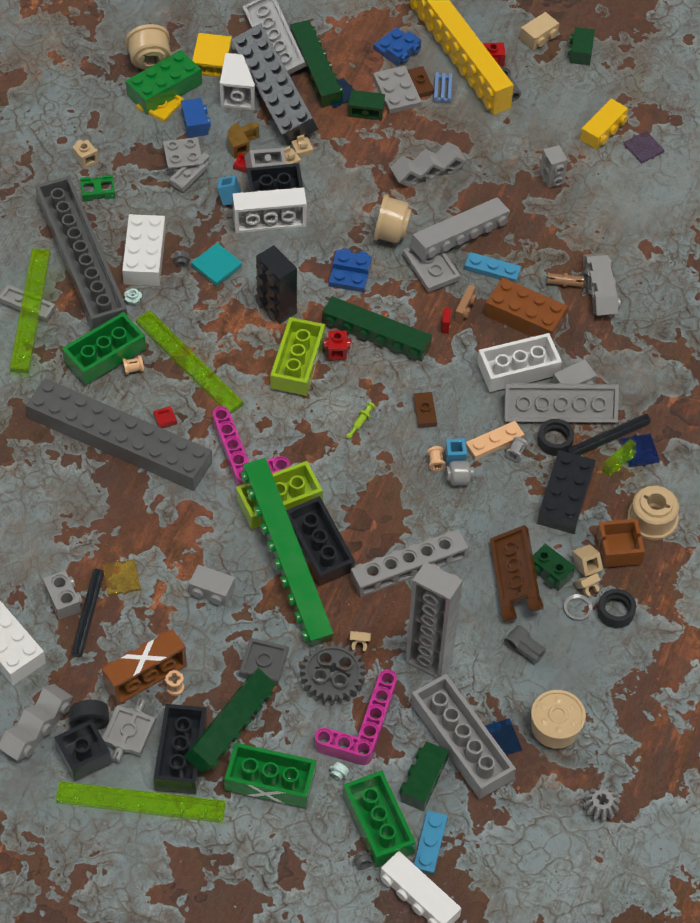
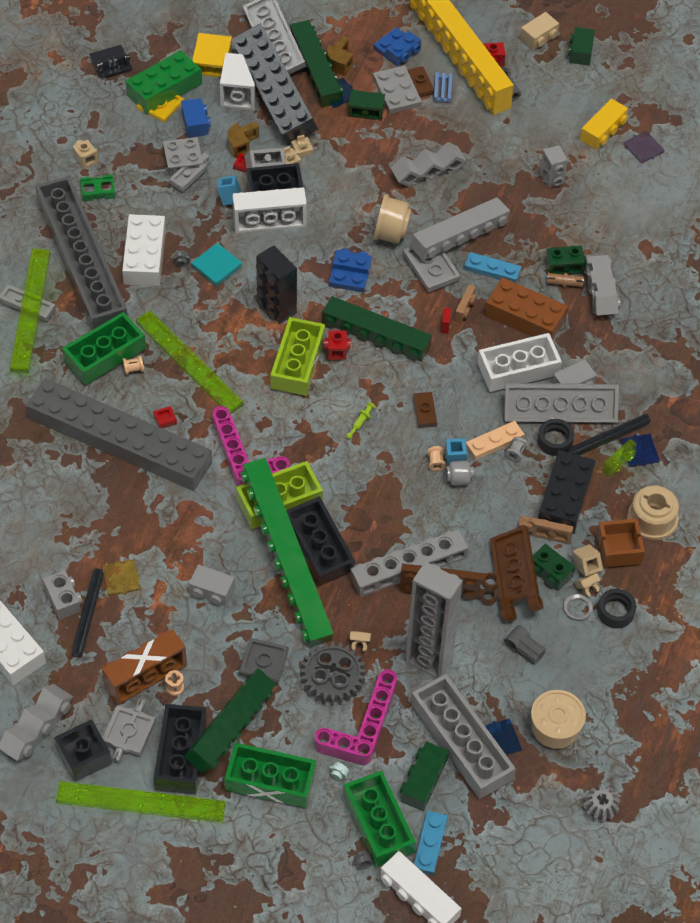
black tyre [69,700,109,730] -> none
light aqua plate [124,288,142,306] -> none
tan wheel [125,24,171,70] -> none
none -> black hinge [89,45,132,78]
none -> pearl gold brick [327,36,353,77]
none -> reddish brown hinge [400,563,499,606]
none -> medium nougat hinge [518,516,573,544]
none -> dark green brick [545,245,586,275]

